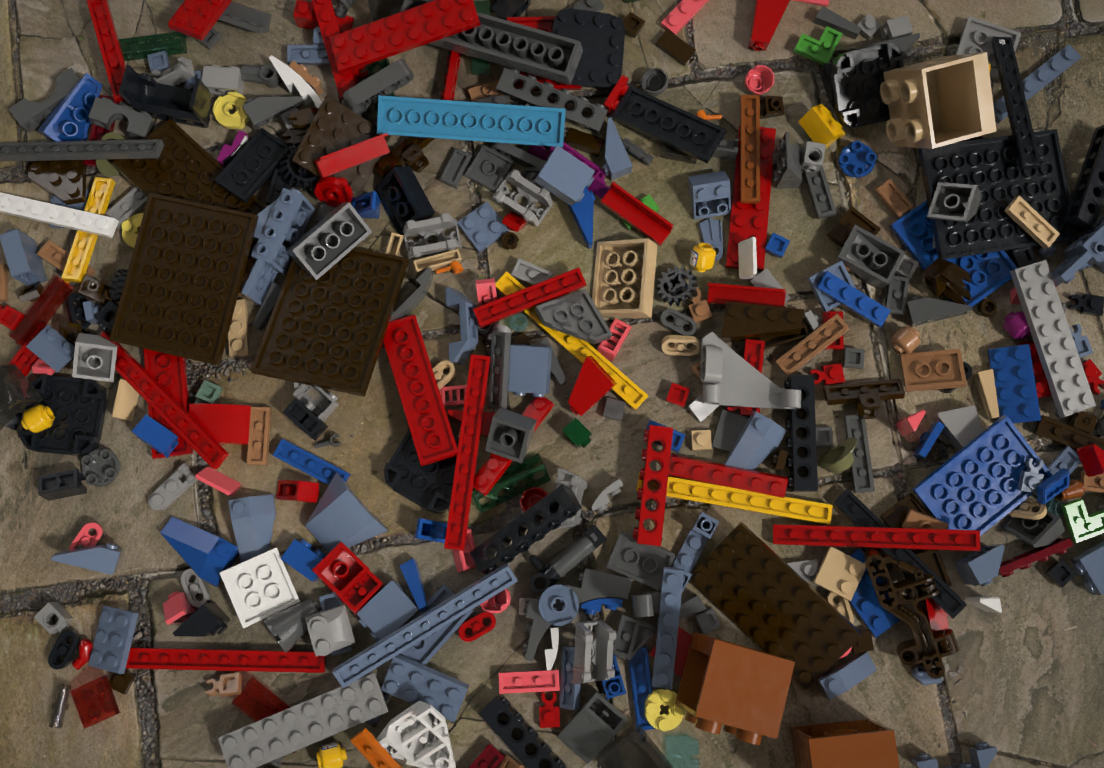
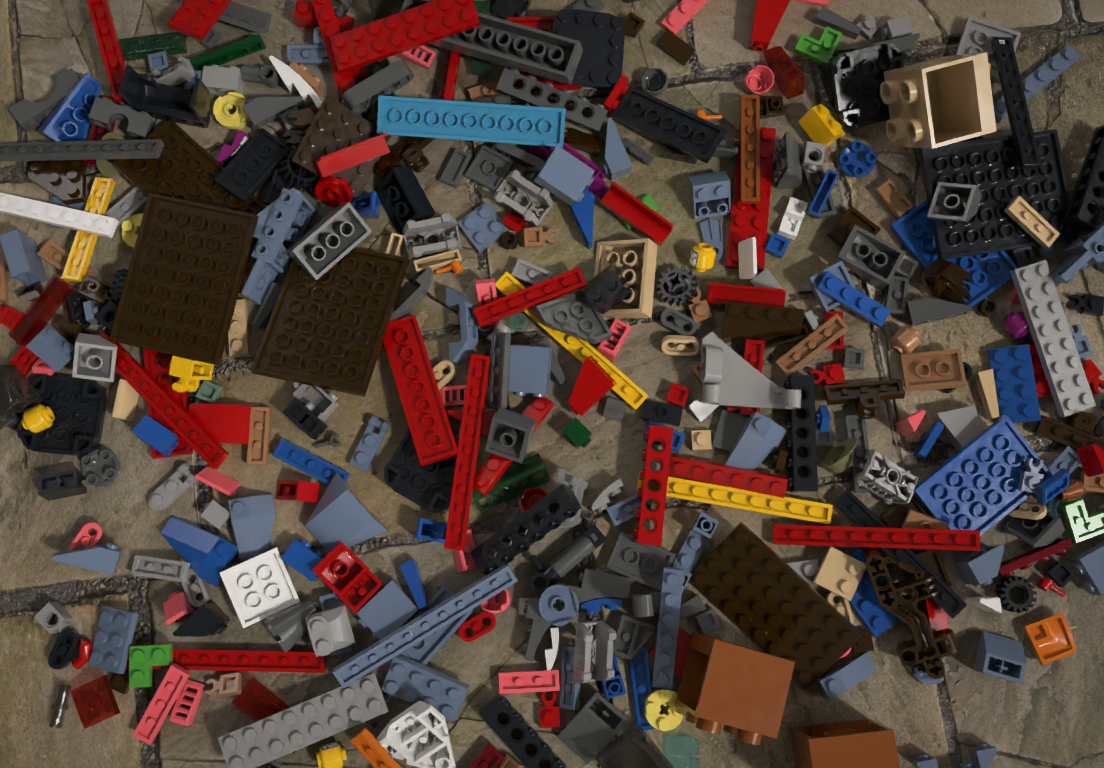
none -> bright green plate [129,644,173,688]
none -> light grey plate [131,555,191,583]
none -> coral plate [132,663,191,745]
none -> yellow brick [169,356,214,392]
none -> coral slope [169,679,206,726]
none -> dark green plate [190,34,266,71]
none -> light grey brick [201,500,231,530]
none -> sand blue plate [349,415,391,472]
none -> coral slope [396,46,436,69]
none -> medium nougat plate [524,227,556,248]
none -> black slope [584,262,633,314]
none -> sand blue plate [606,494,650,527]
none -> black plate [641,400,683,427]
none -> clear red slope [764,46,805,100]
none -> white slope [777,197,808,240]
none -> blue piece [807,169,839,217]
none -> blue plate [815,405,831,432]
none -> light grey piece [854,449,919,505]
none -> sand blue slope [973,631,1027,684]
none -> black tyre [995,576,1037,613]
none -> orange plate [1023,613,1077,665]
none -> red hand [1037,578,1066,597]

